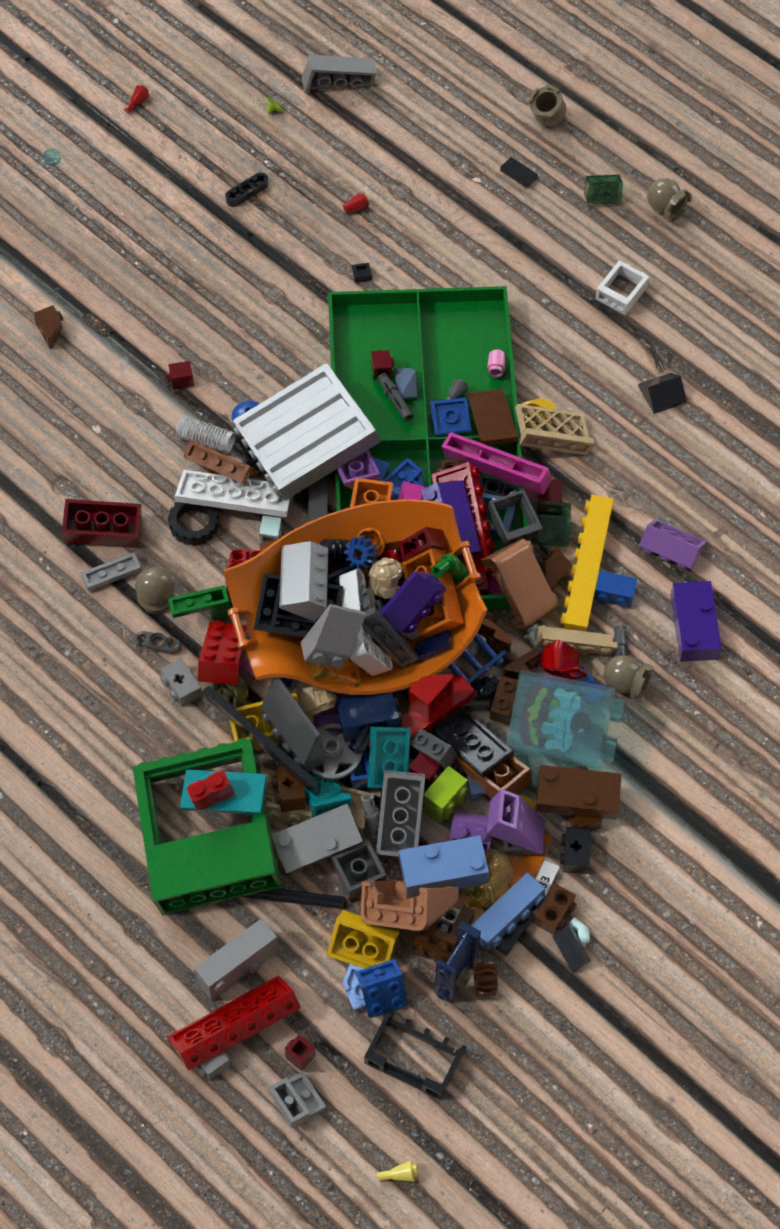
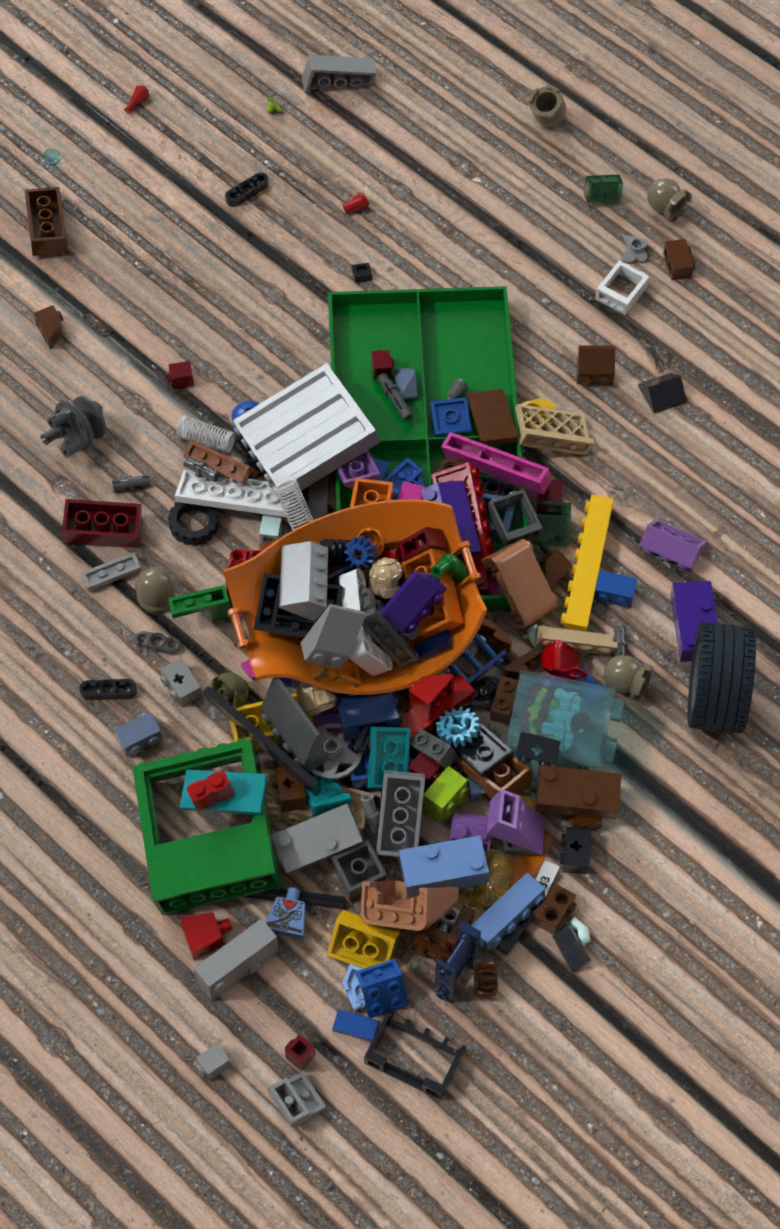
red bracket [167,975,301,1070] -> none
red brick [198,621,248,685] -> none
light yellow cone [377,1160,419,1182] -> none
bright pink brick [487,349,507,377] -> none
black tile [500,157,538,188] -> none
none -> reddish brown brick [24,187,68,256]
none -> dark grey piece [40,396,106,458]
none -> black beam [79,679,137,700]
none -> dark grey pin [112,474,151,492]
none -> sand blue brick [114,712,162,757]
none -> red torso [180,912,232,960]
none -> dark grey pin [183,456,220,482]
none -> medium blue torso [266,888,306,939]
none -> white piece [274,479,313,530]
none -> blue tile [332,1009,379,1042]
none -> medium azure gear [436,707,480,747]
none -> black brick [515,731,561,766]
none -> reddish brown slope [576,345,616,386]
none -> light grey animal [621,235,648,264]
none -> reddish brown brick [663,239,695,280]
none -> black wheel [687,622,756,734]

